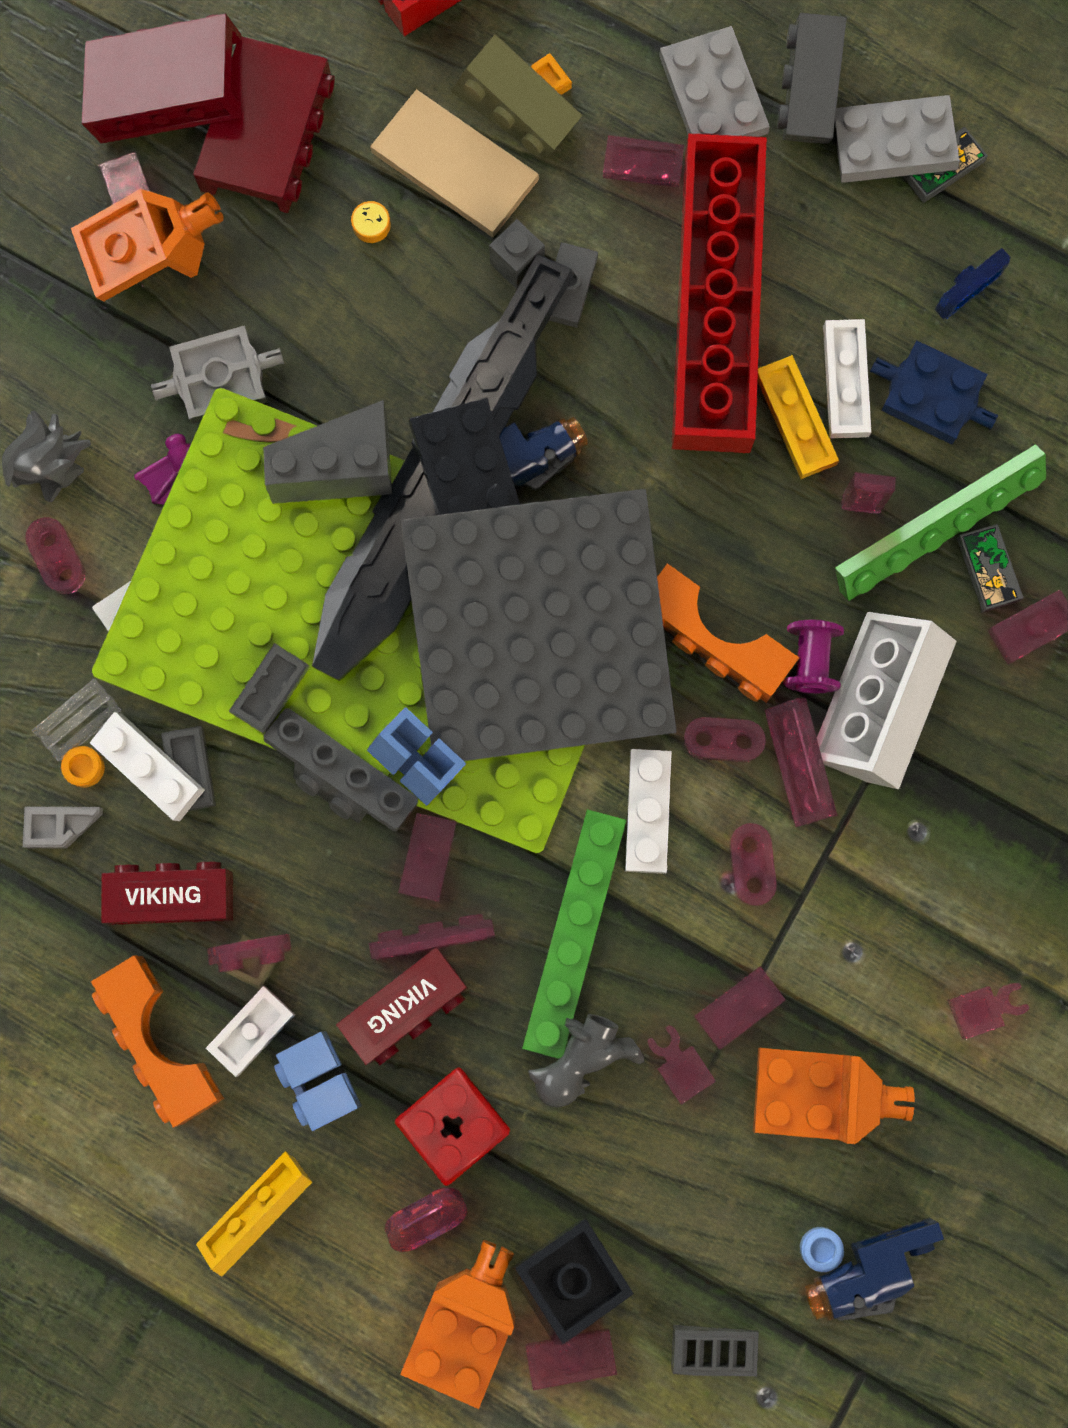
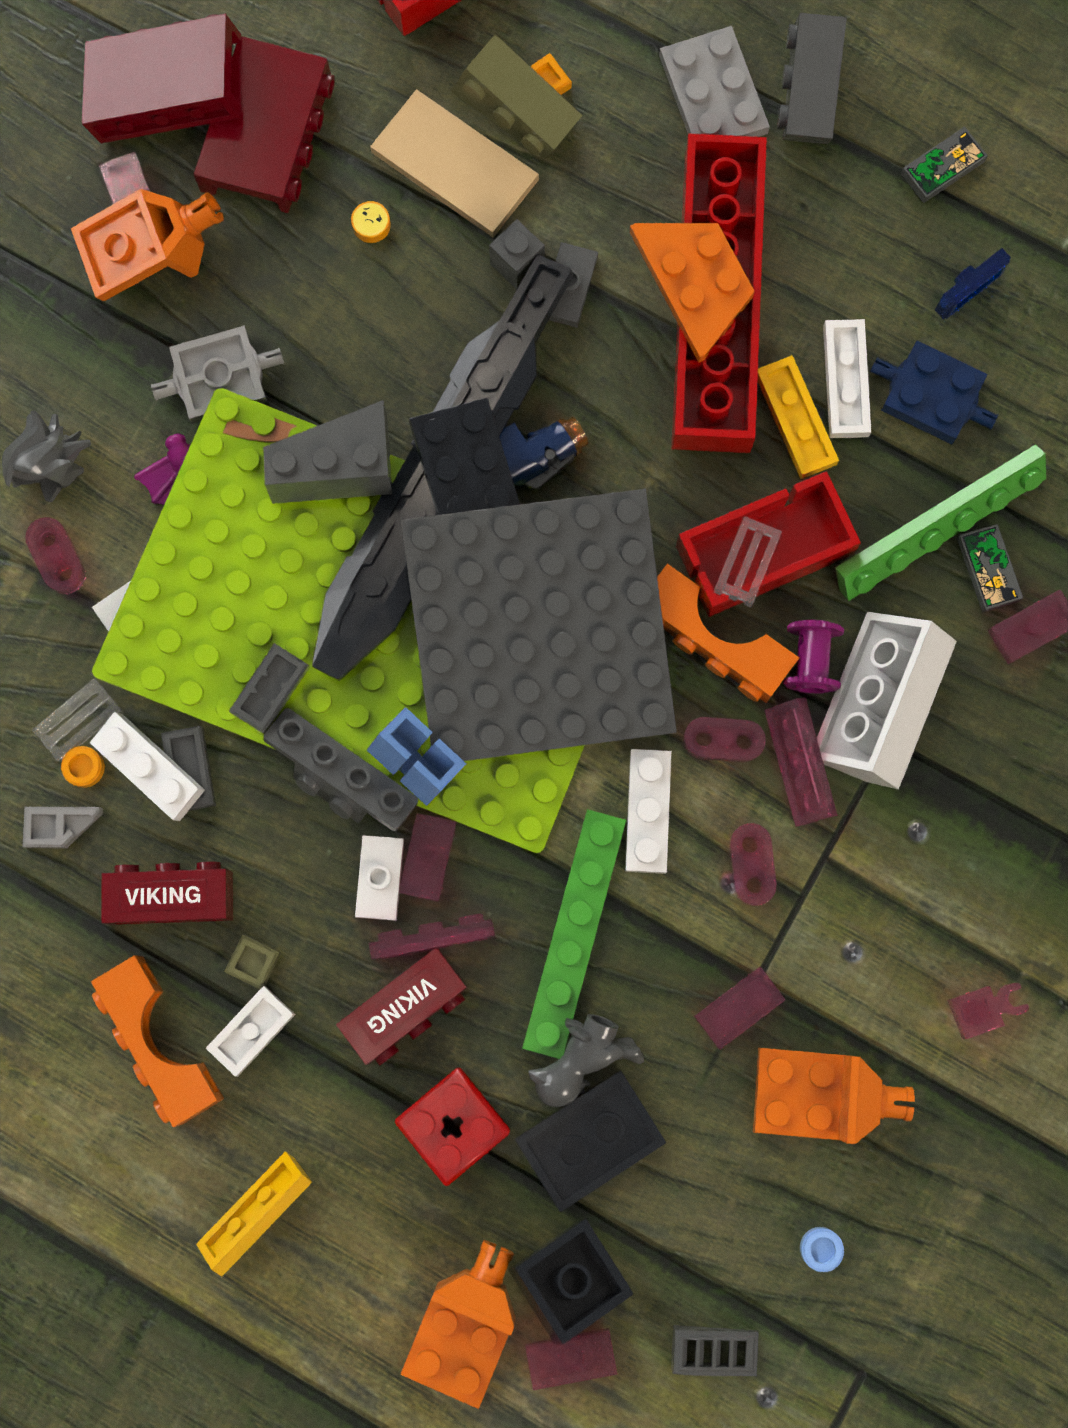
clear pink plate [207,934,292,973] -> none
medium blue piece [274,1031,362,1131] -> none
clear pink plate [385,1188,467,1252] -> none
clear pink plate [603,135,685,187] -> none
clear pink plate [647,1025,716,1105] -> none
dark blue plate [804,1218,944,1321] -> none
light grey plate [834,95,960,183] -> none
clear pink plate [841,472,896,514] -> none
none -> white plate [355,835,404,921]
none -> black plate [515,1070,667,1212]
none -> orange wing [630,223,755,362]
none -> red piece [676,471,861,617]
none -> clear tile [713,516,782,607]

